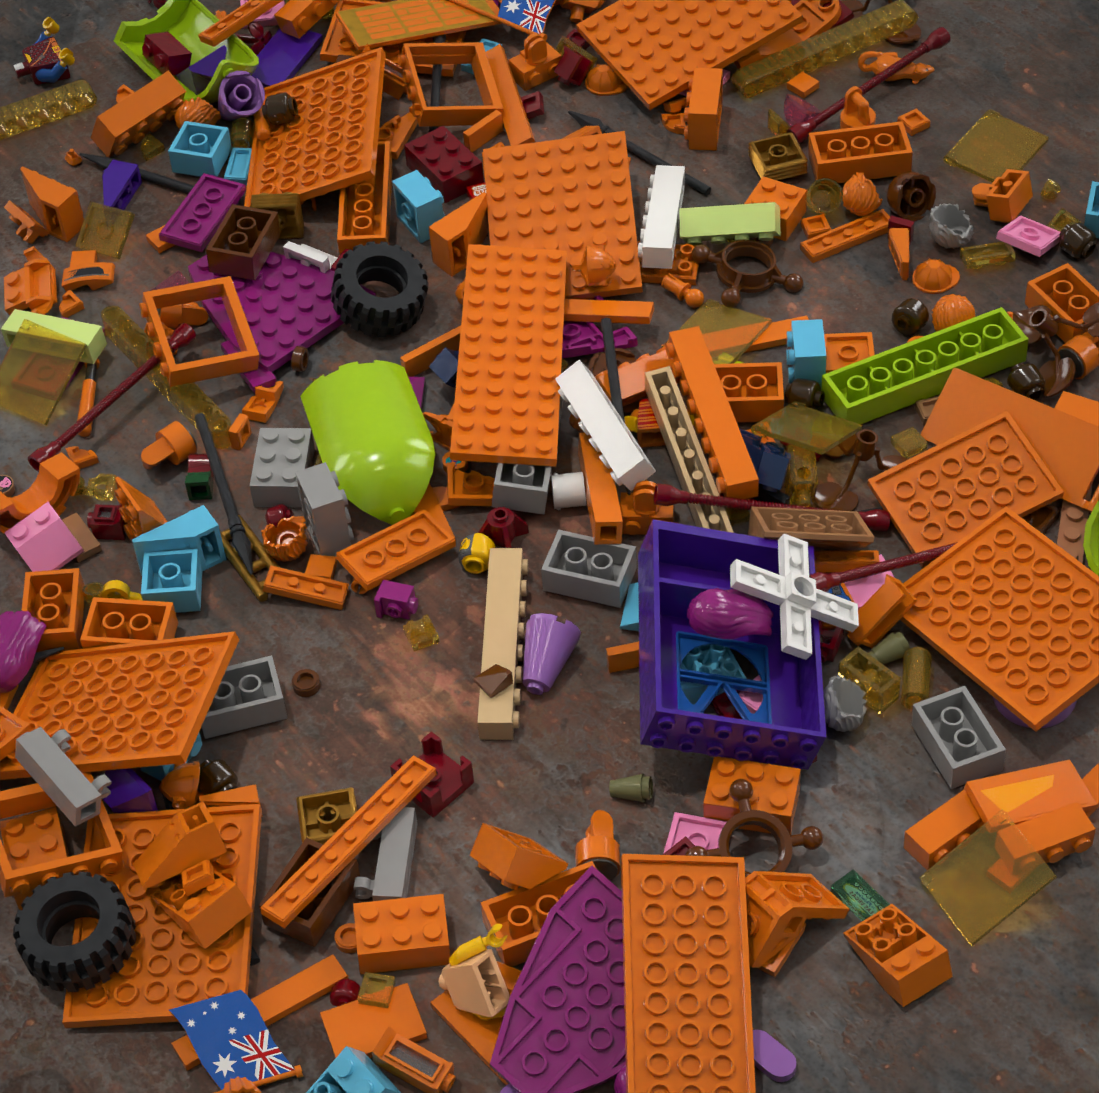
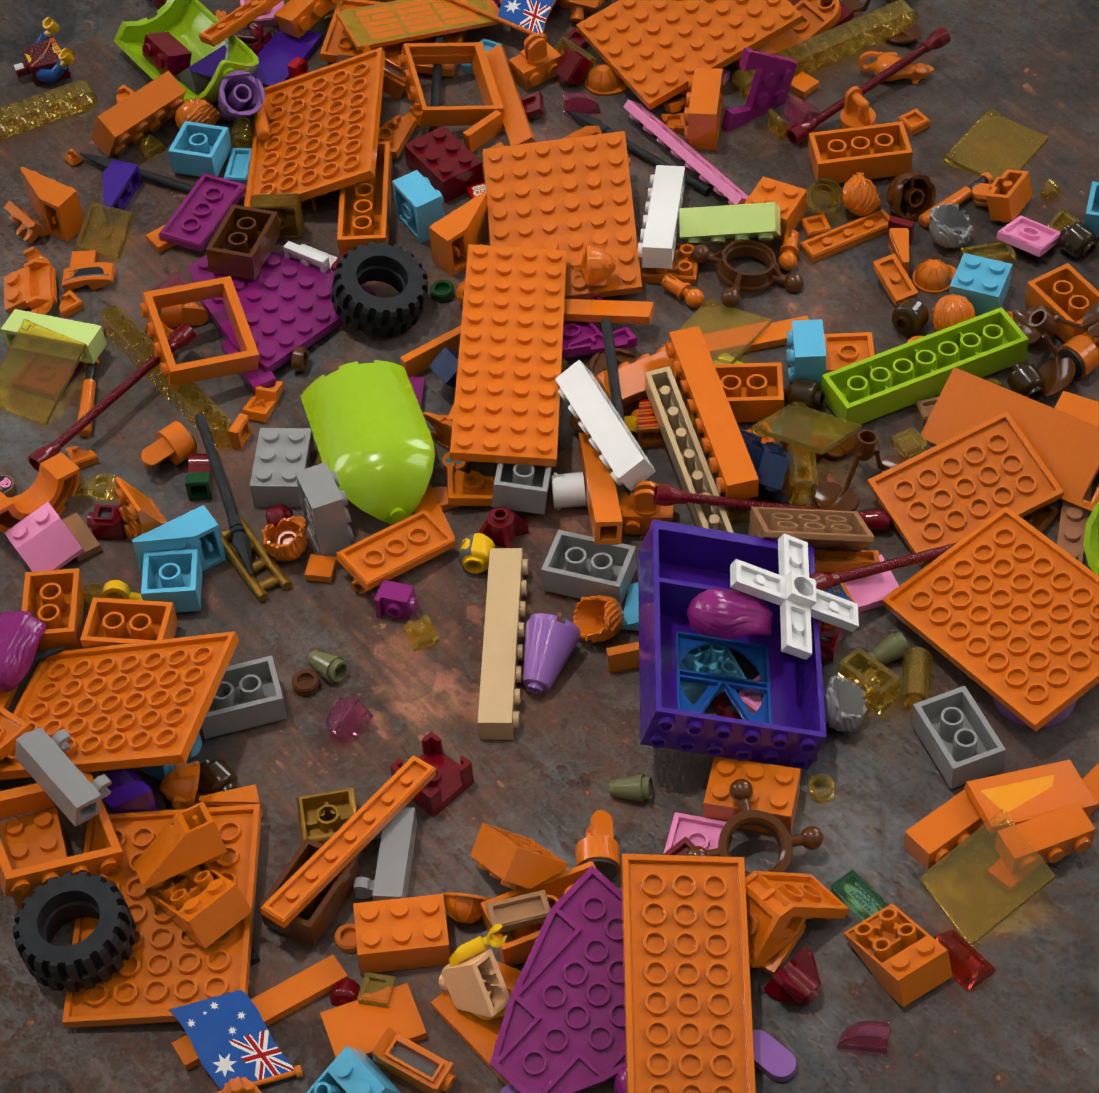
orange tile [181,860,215,896] -> none
dark brown head [262,93,298,125] -> none
orange tile [263,565,349,610] -> none
reddish brown slope [473,664,513,698] -> none
pearl gold brick [748,133,808,180] -> none
orange window [847,574,917,648] -> none
none -> red tile [287,57,309,79]
none -> olive cone [307,650,349,682]
none -> clear pink brick [325,697,373,739]
none -> dark green tile [430,280,455,303]
none -> orange piece [442,892,490,924]
none -> medium nougat tile [486,890,550,934]
none -> clear pink brick [563,91,601,116]
none -> orange hair [572,595,625,643]
none -> bright pink plate [623,99,749,205]
none -> magenta wing [721,47,798,132]
none -> dark red brick [763,946,821,1006]
none -> orange pin [778,230,800,271]
none -> clear yellow bush [808,774,835,802]
none -> clear pink brick [837,1020,889,1054]
none -> orange plate [872,253,918,306]
none -> orange piece [918,172,993,228]
none -> clear red slope [934,929,996,991]
none -> medium azure brick [949,253,1012,315]

